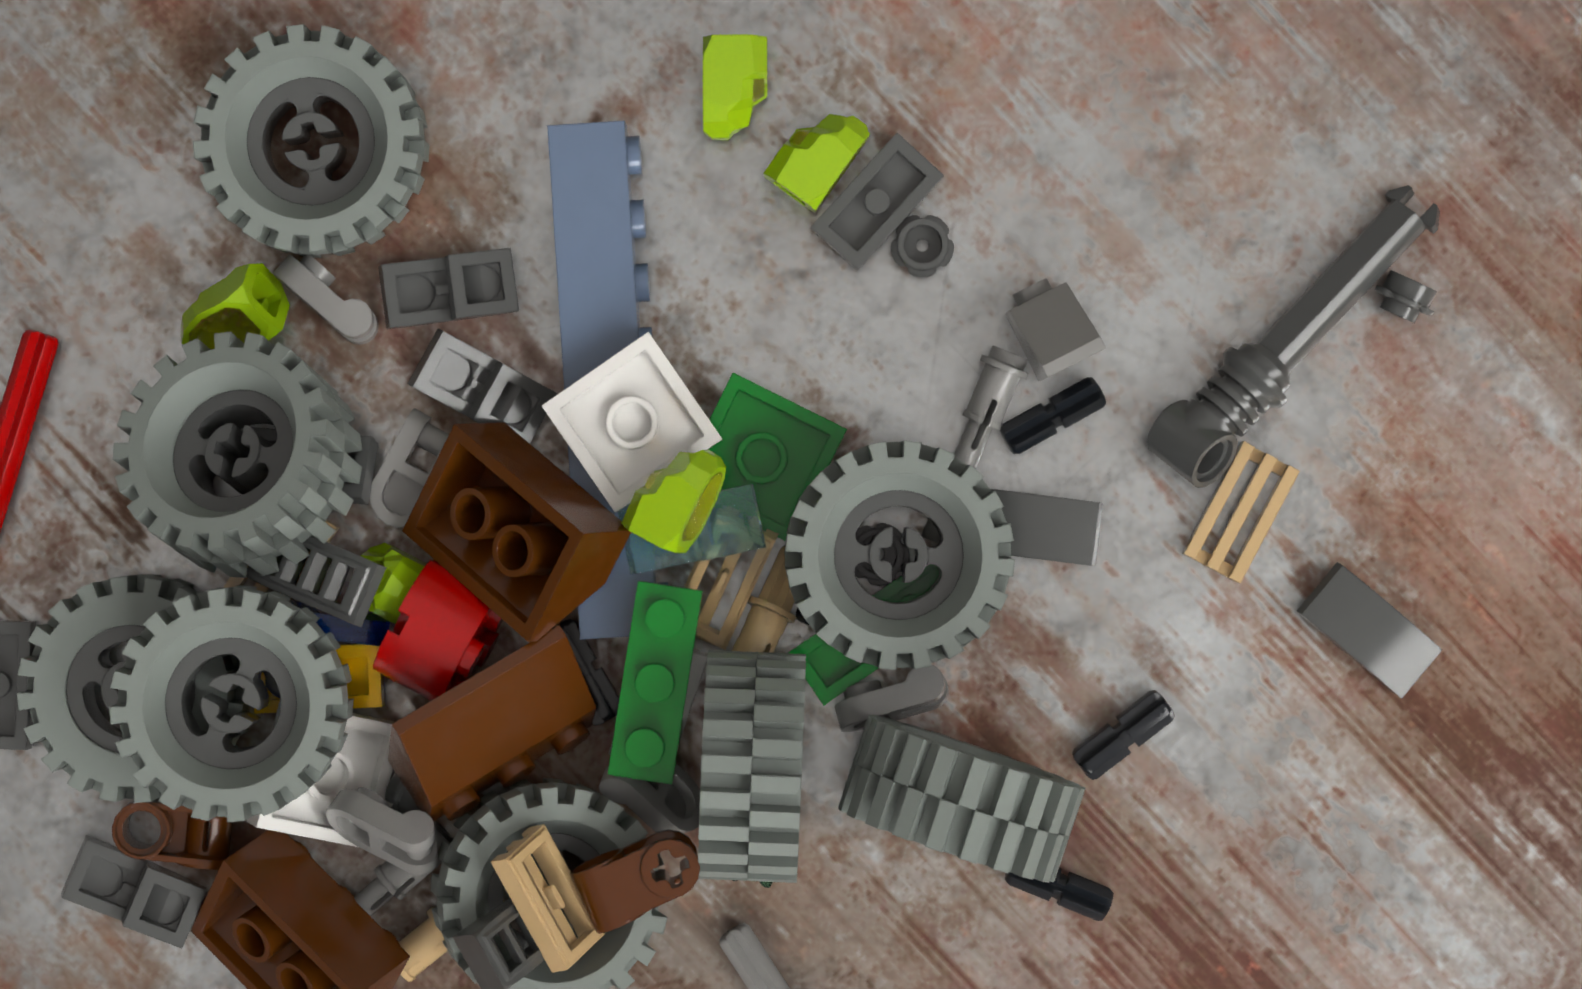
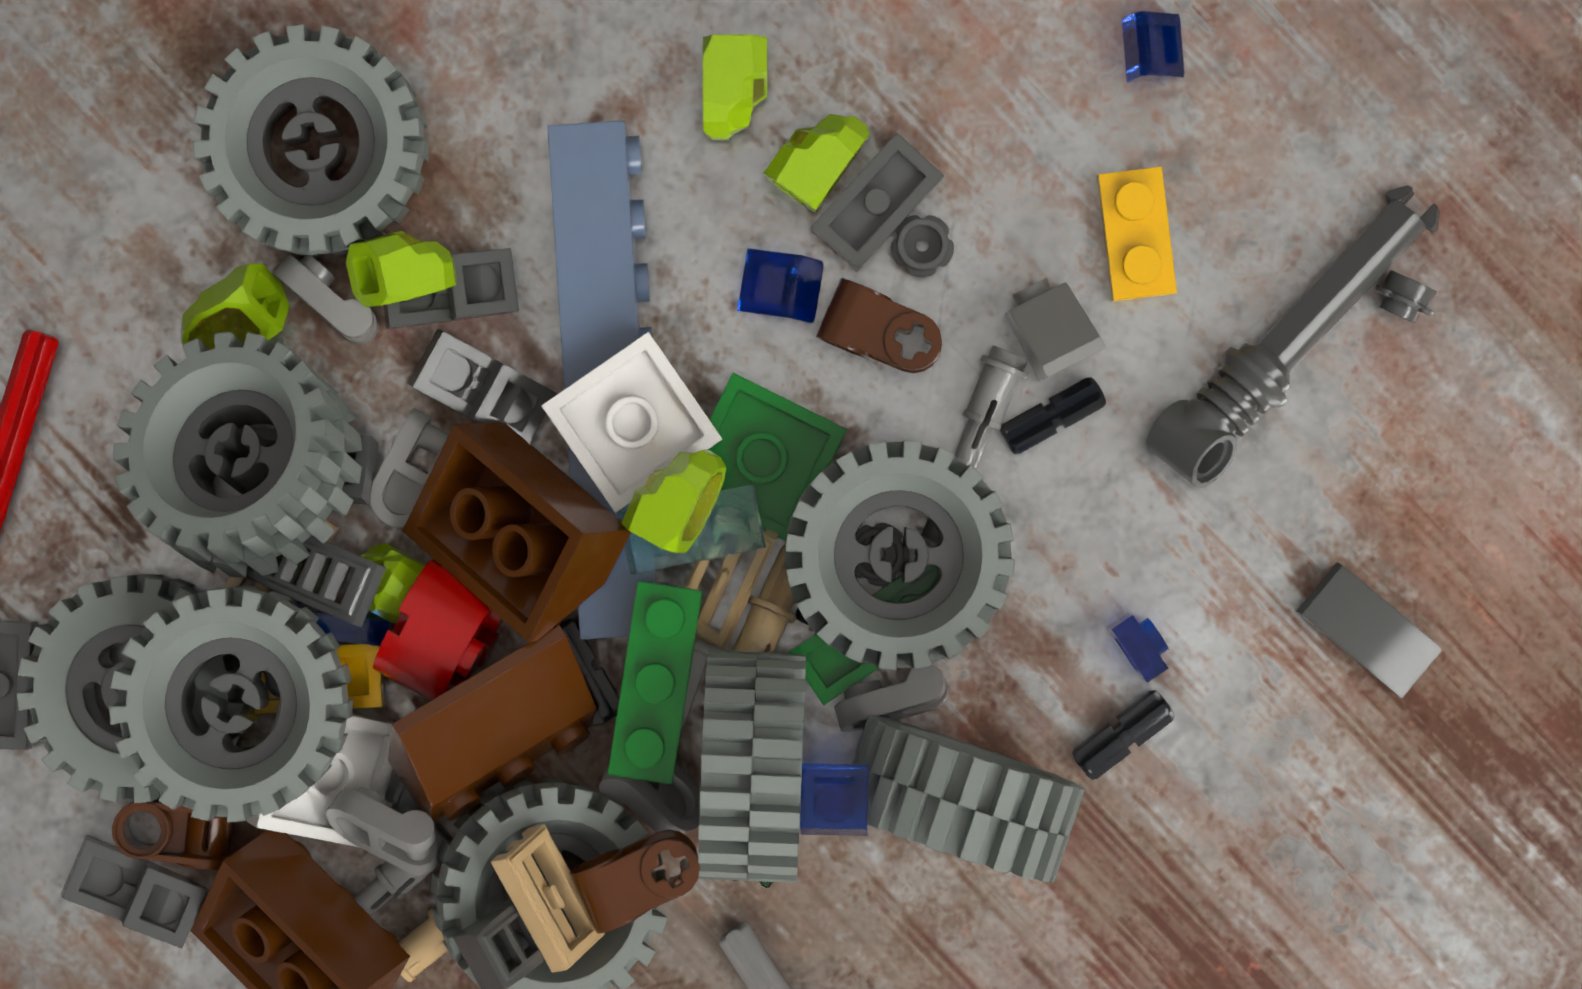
dark grey slope [991,489,1103,566] -> none
black piece [1005,867,1114,921] -> none
tan tile [1182,441,1300,584] -> none
none -> lime rock [346,231,457,307]
none -> clear blue slope [737,248,824,323]
none -> clear blue plate [800,763,870,836]
none -> reddish brown piece [816,278,942,374]
none -> yellow plate [1096,167,1177,302]
none -> clear blue plate [1106,613,1169,683]
none -> clear blue slope [1122,11,1185,83]

